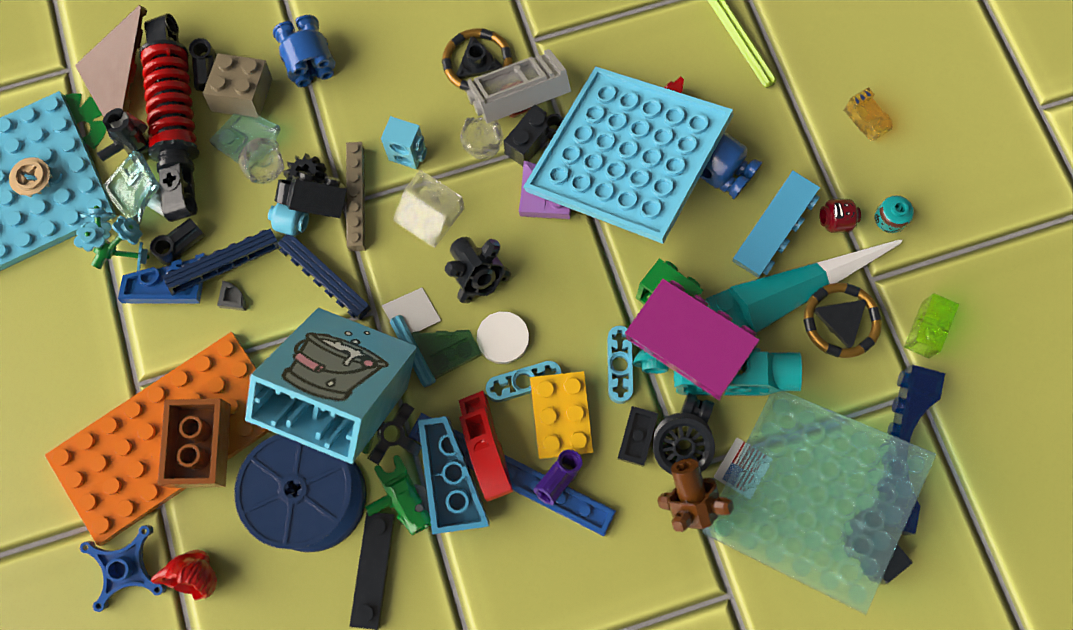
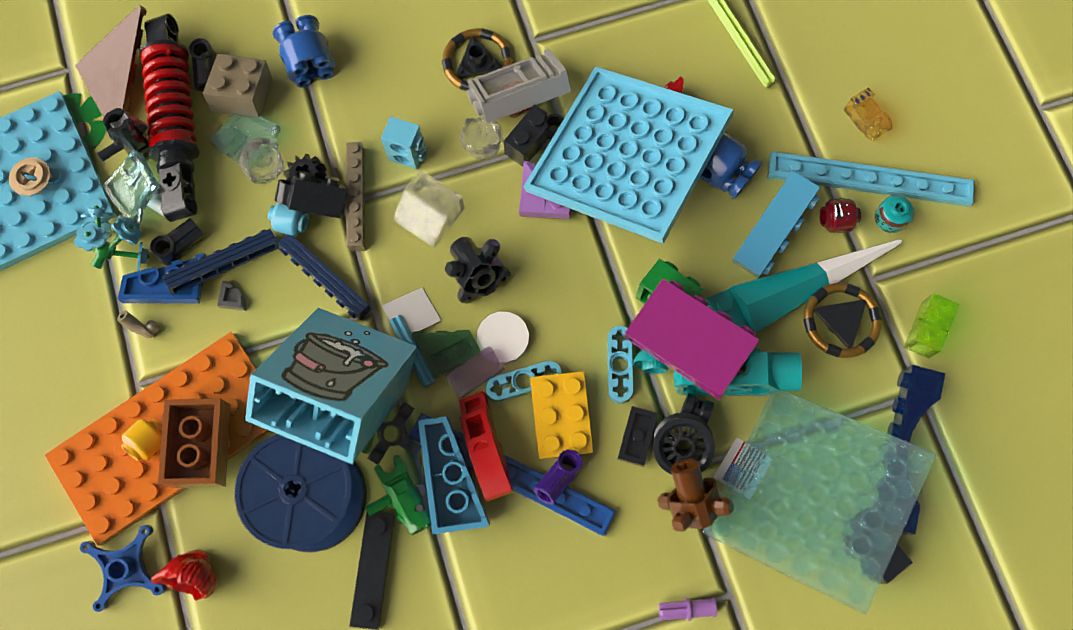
none -> dark tan arm [117,310,160,339]
none -> yellow head [121,419,162,461]
none -> tile [445,346,505,398]
none -> medium lavender axle [658,598,717,621]
none -> medium azure tile [767,151,974,207]

